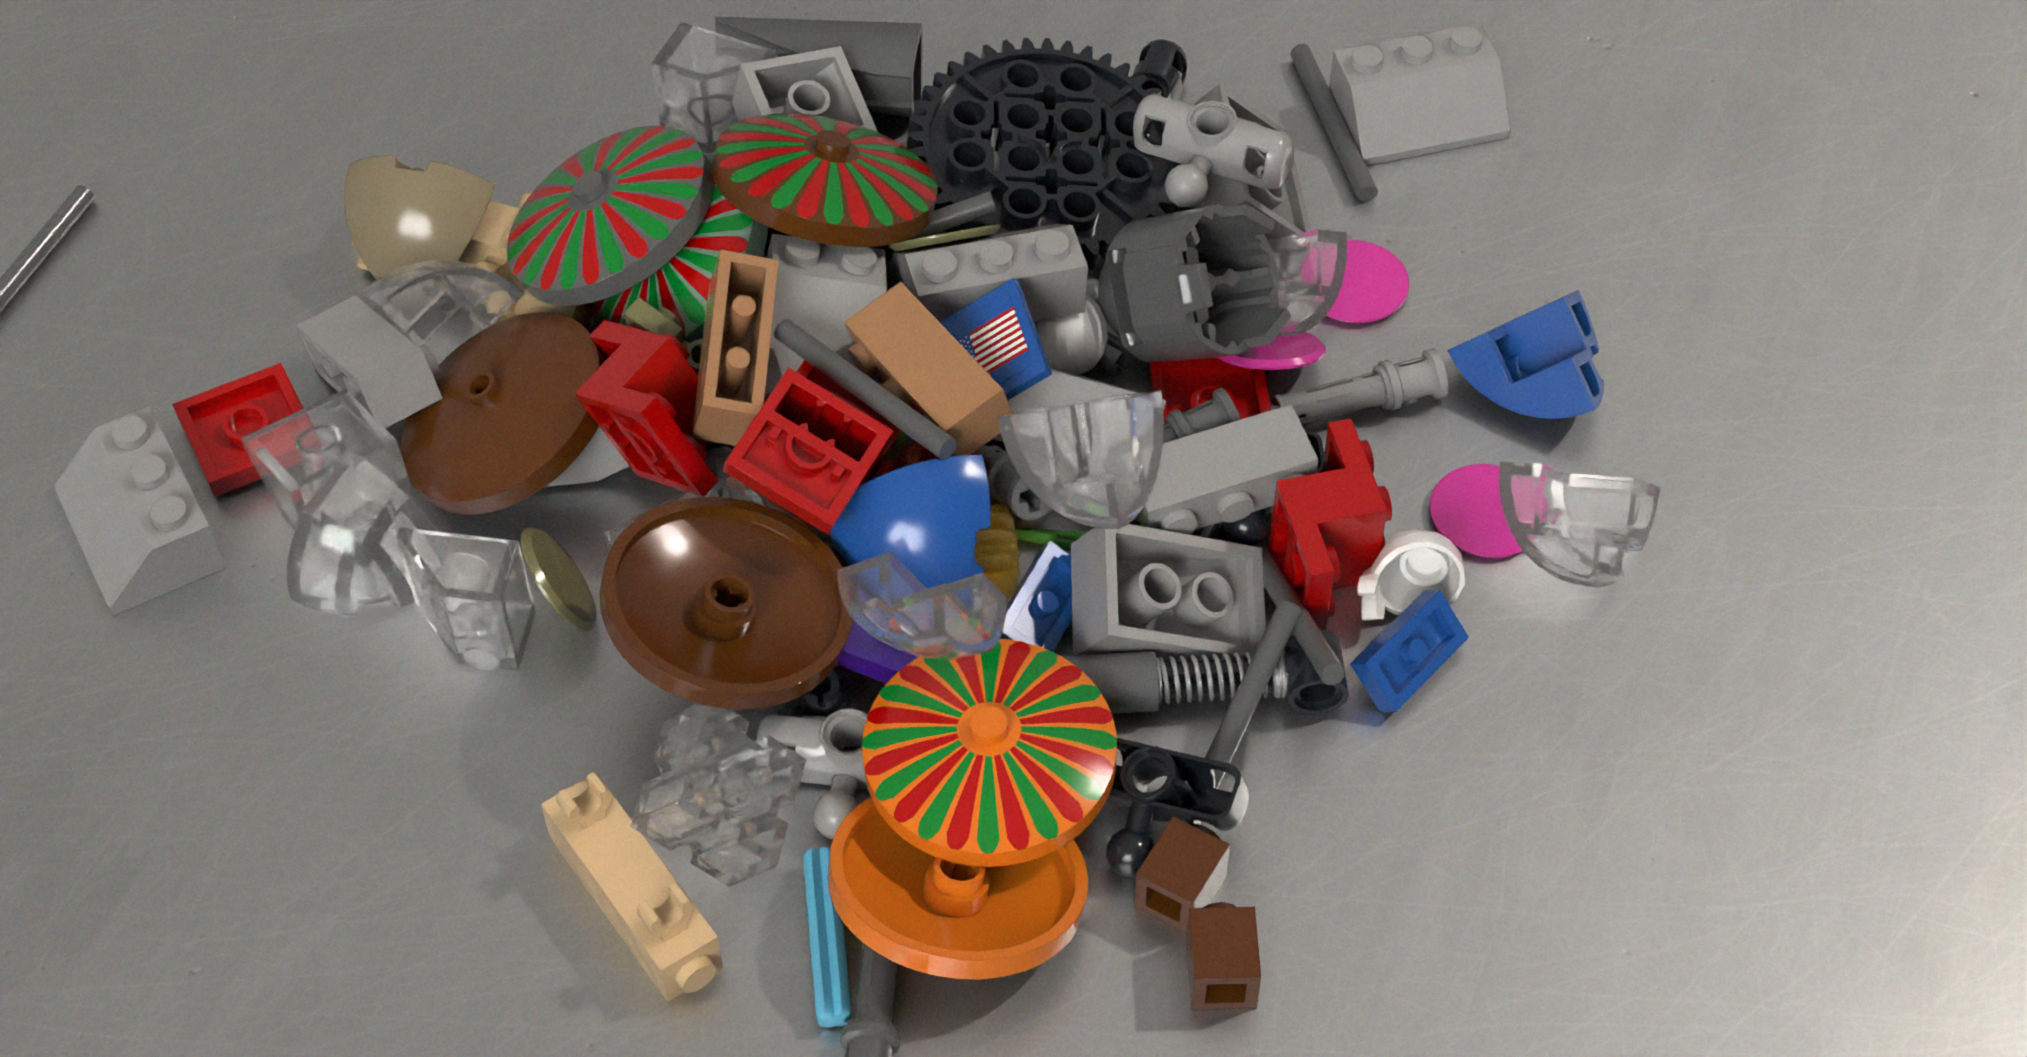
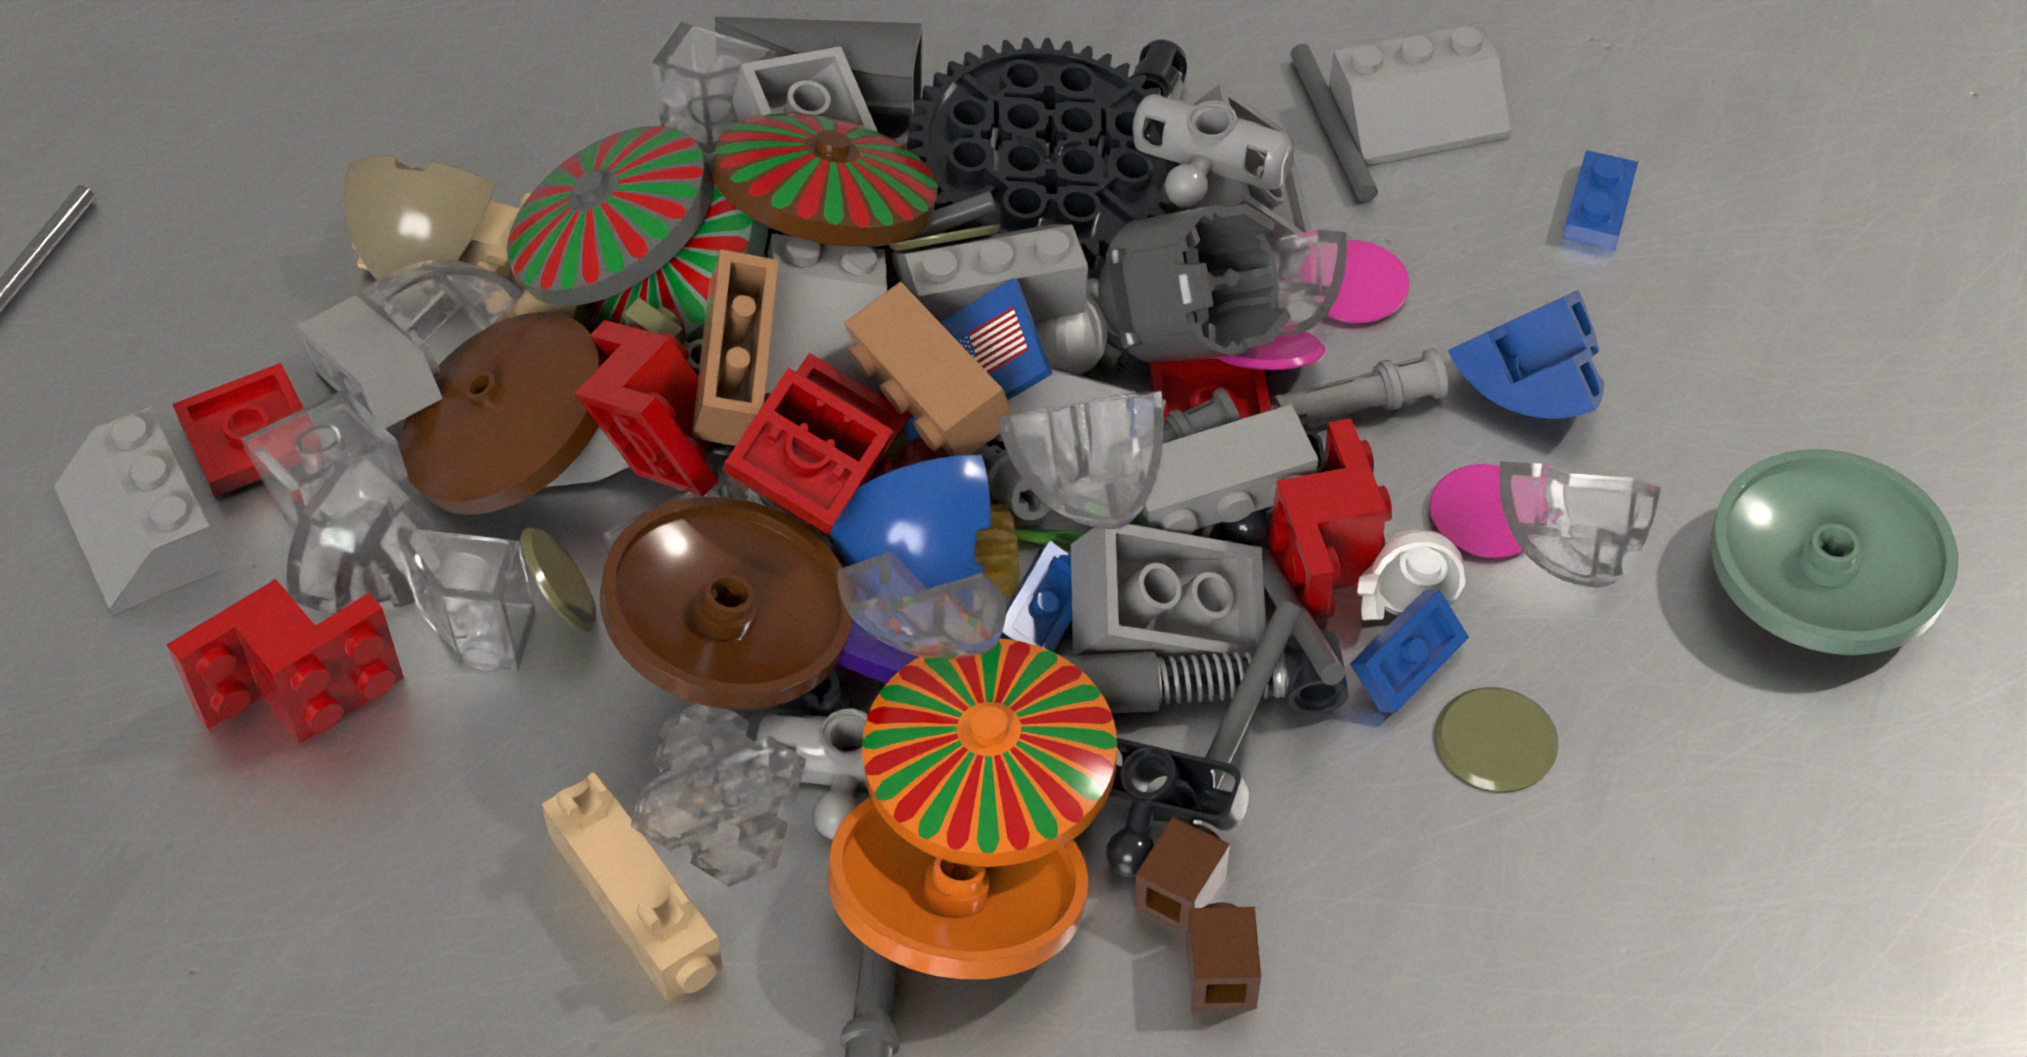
dark grey bar [774,319,957,460] -> none
medium azure axle [803,846,852,1028] -> none
none -> red bracket [166,579,404,744]
none -> olive piece [1435,687,1559,792]
none -> blue plate [1562,150,1638,250]
none -> sand green dish [1710,449,1958,655]

